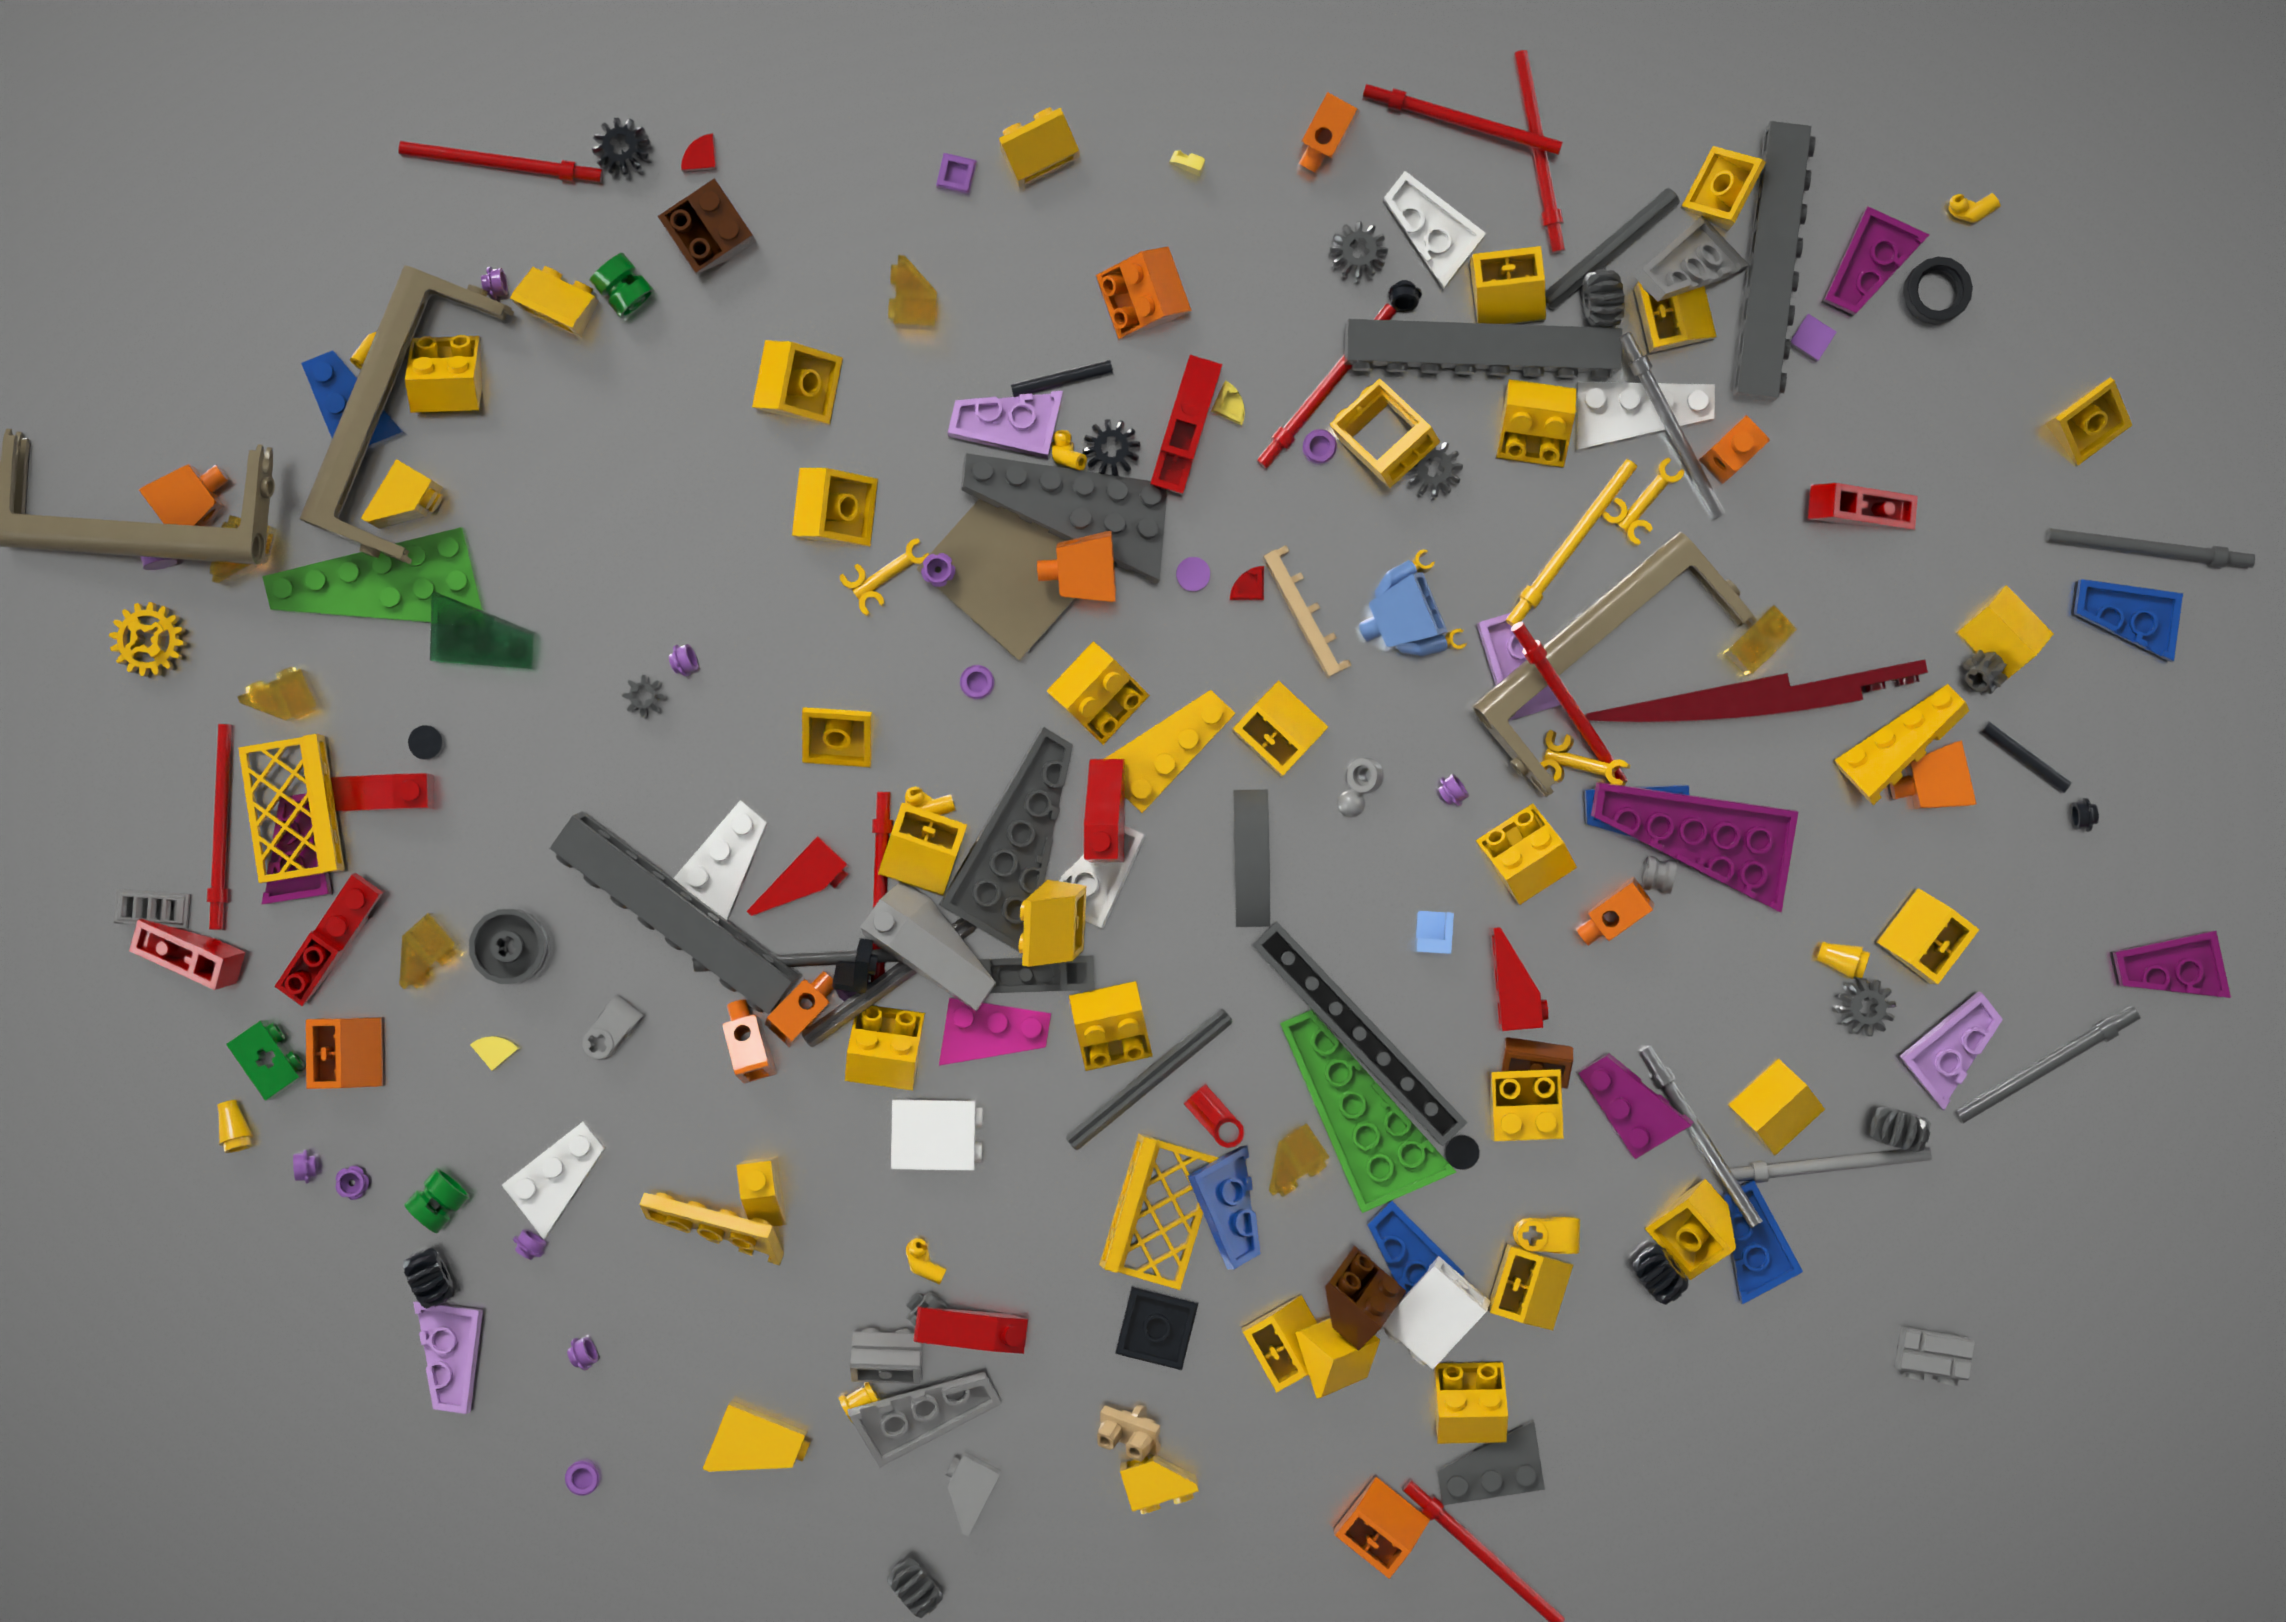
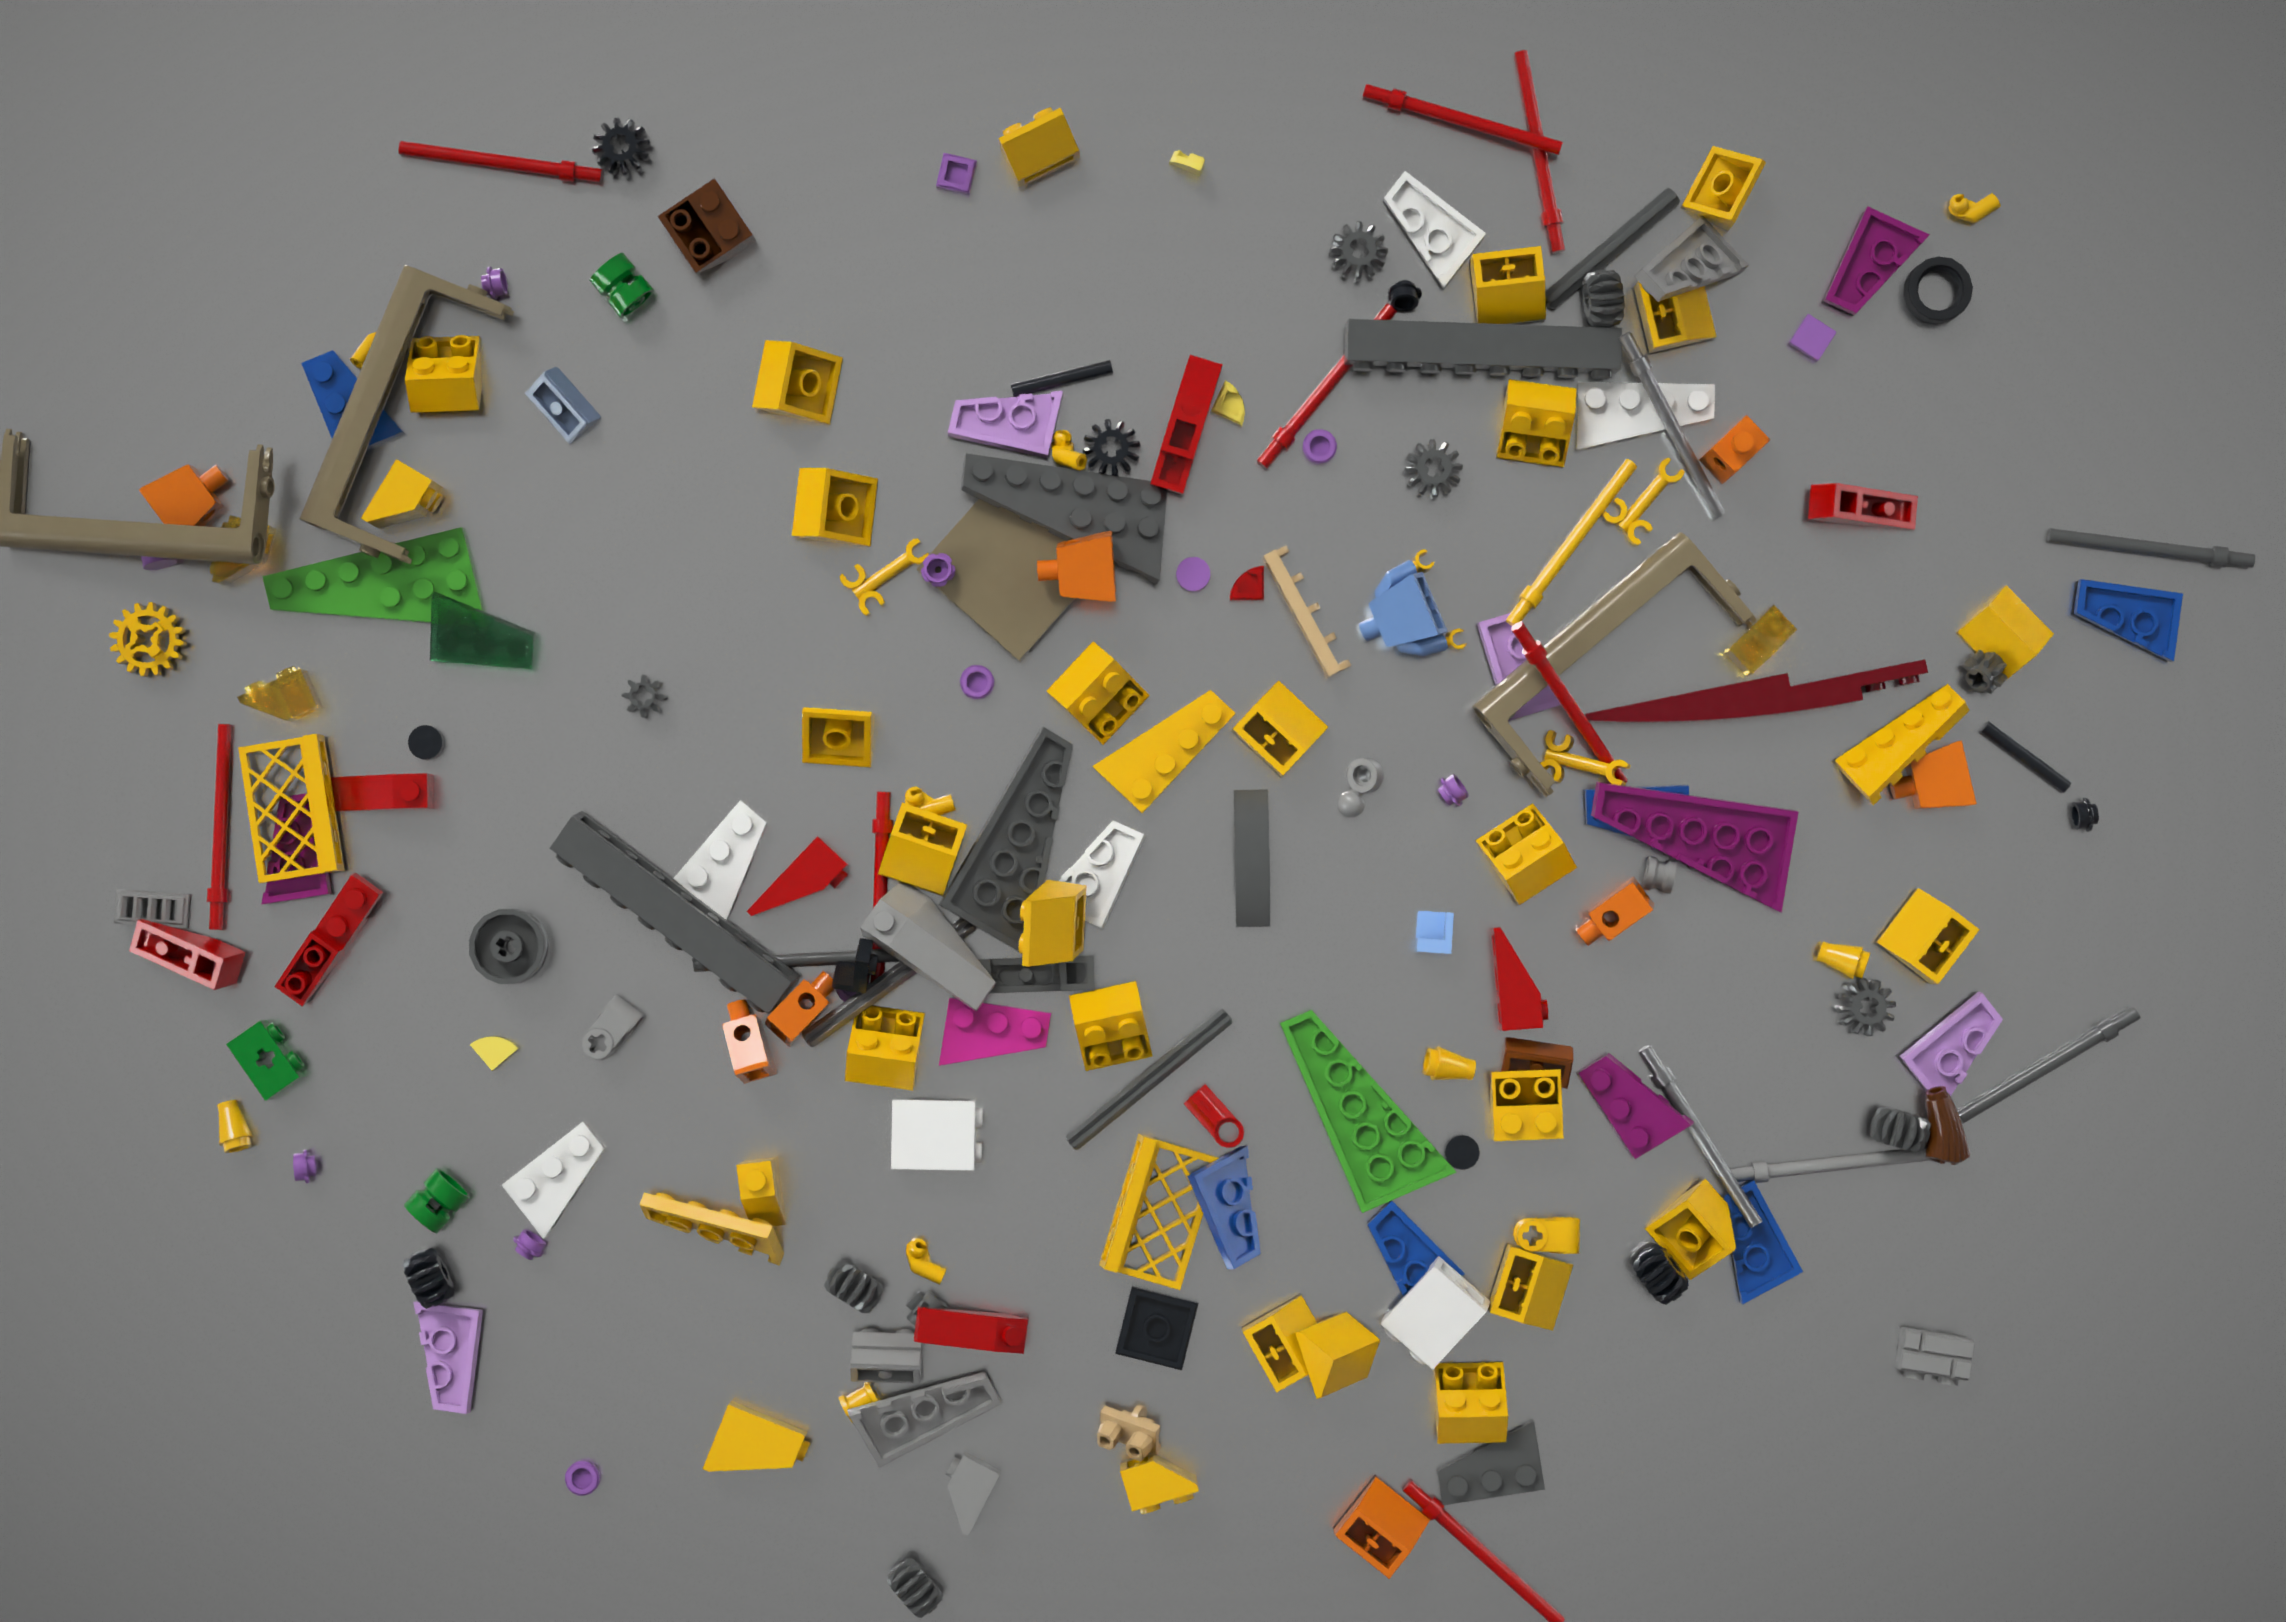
orange slope [306,1017,383,1089] -> none
medium lavender plate [335,1166,369,1200] -> none
clear yellow slope [399,913,461,990] -> none
yellow slope [510,266,599,337] -> none
medium lavender plate [567,1337,598,1370] -> none
medium lavender plate [669,644,699,677] -> none
red tile [681,133,716,172] -> none
clear yellow slope [888,255,939,331] -> none
red slope [1084,759,1125,863] -> none
orange slope [1096,246,1192,339] -> none
dark grey brick [1251,921,1468,1146] -> none
clear yellow slope [1268,1122,1330,1197] -> none
orange torso [1298,92,1360,173] -> none
reddish brown slope [1325,1246,1406,1351] -> none
yellow window [1329,378,1440,488] -> none
yellow slope [1728,1059,1825,1156] -> none
dark grey brick [1733,121,1816,402] -> none
yellow slope [2045,377,2132,465] -> none
magenta wing [2113,931,2231,998] -> none
none -> sand blue slope [525,367,601,444]
none -> dark grey gear [824,1261,884,1313]
none -> yellow cone [1423,1046,1476,1080]
none -> reddish brown piece [1925,1086,1971,1165]

